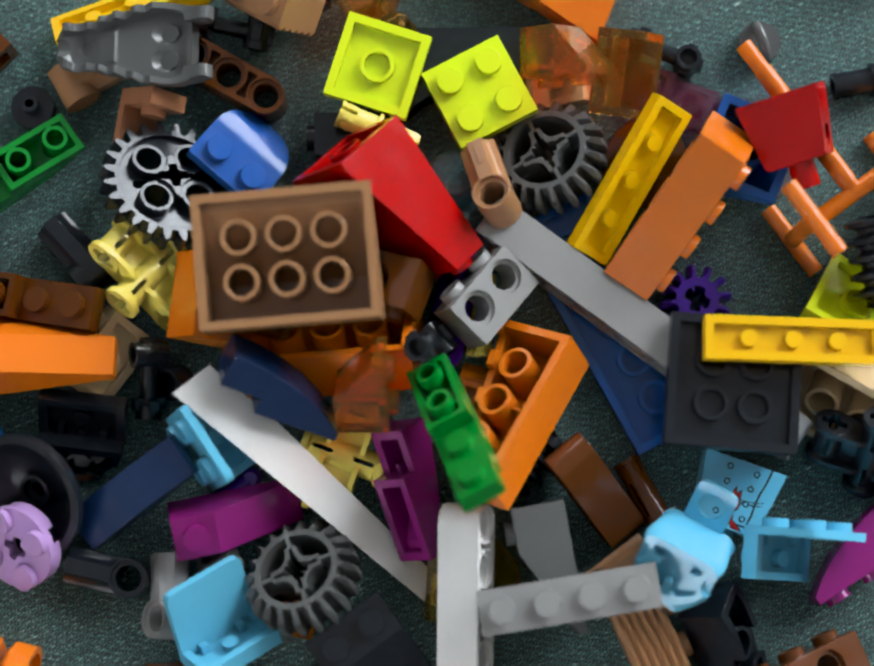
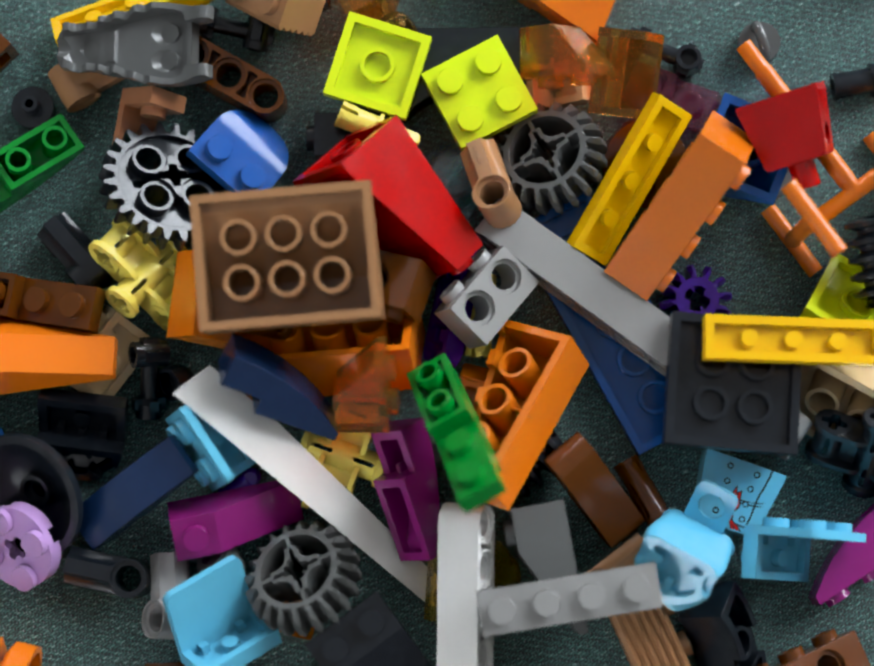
black bar [404,319,459,362] -> none

